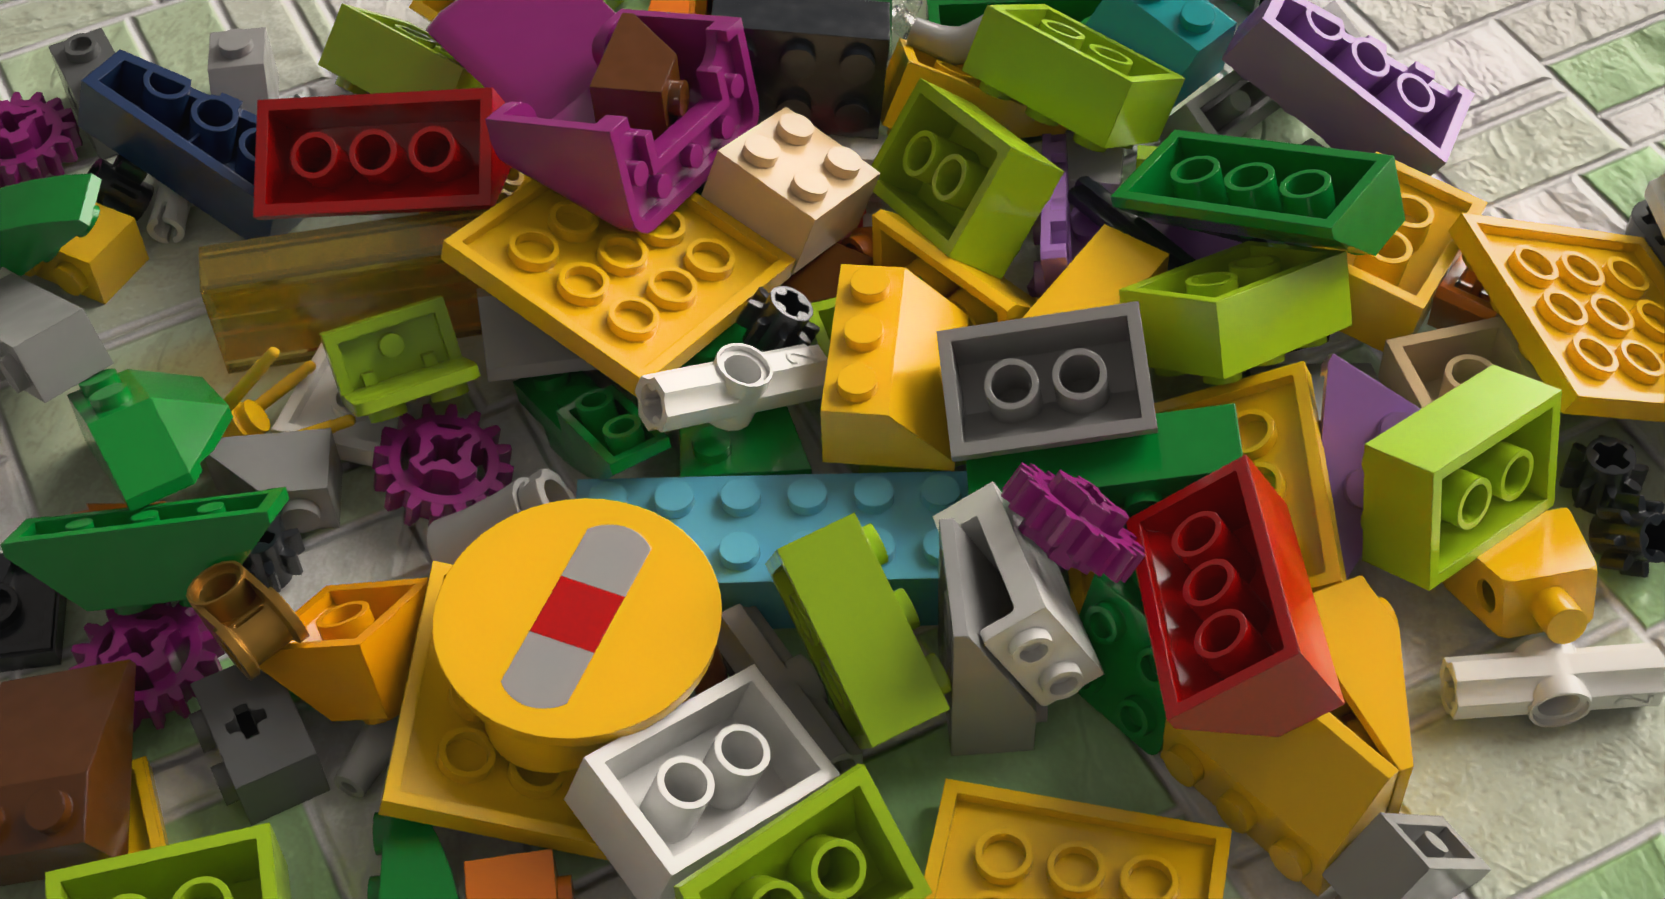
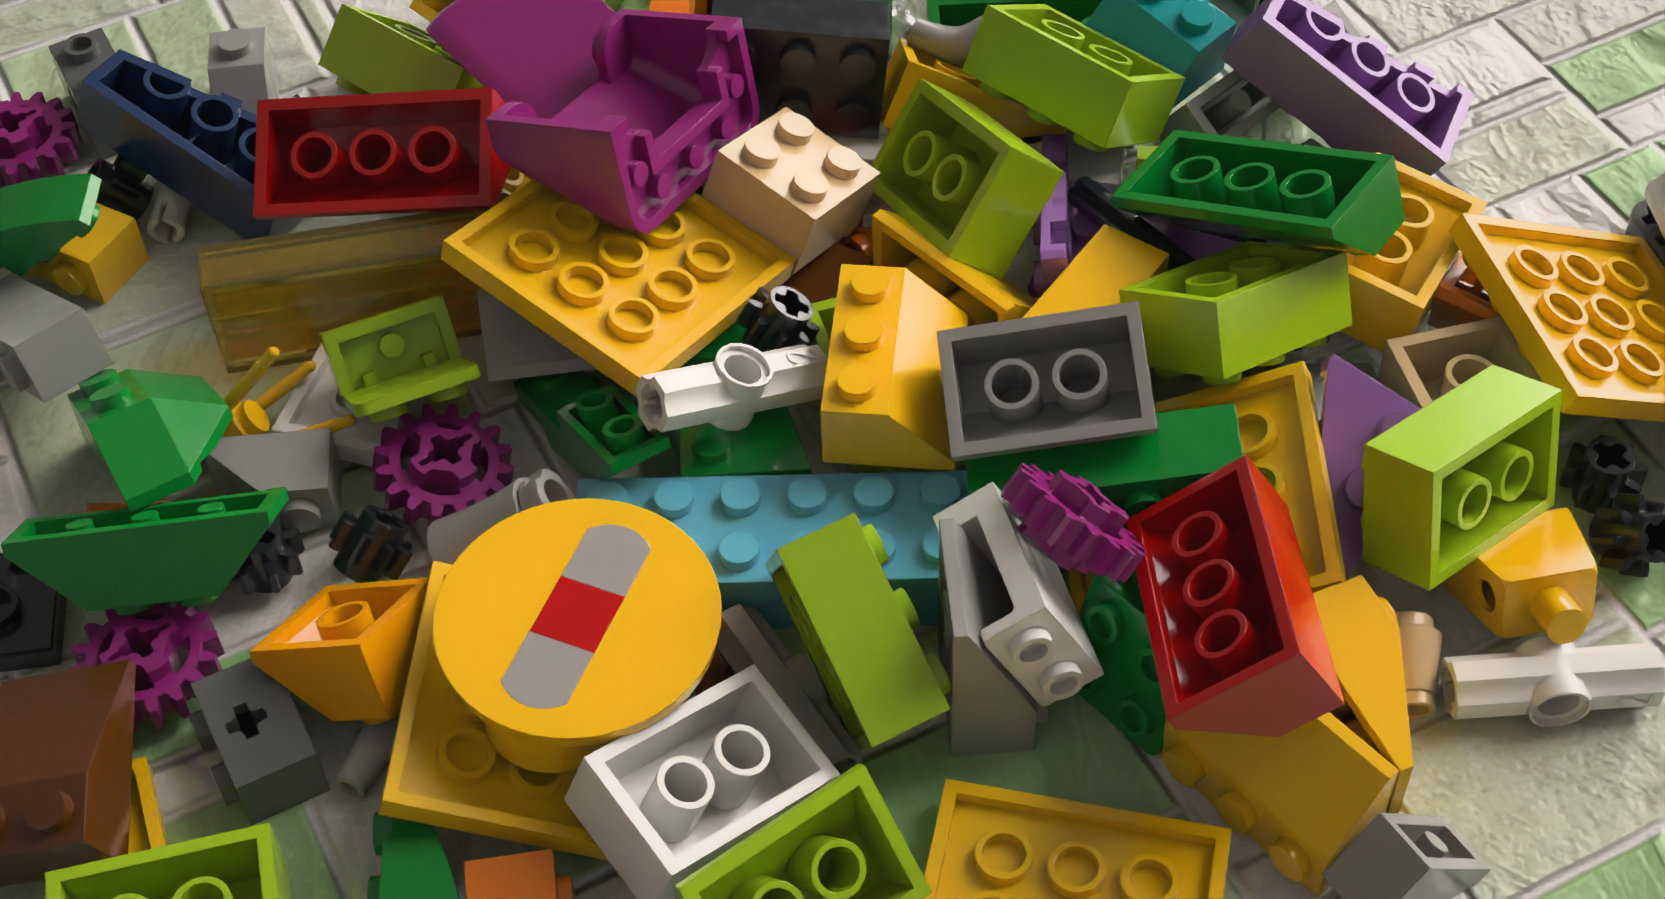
pearl gold piece [186,561,310,681] -> none
reddish brown slope [589,13,690,140] -> none
none -> black gear [328,505,413,583]
none -> tan cone [1395,611,1442,719]

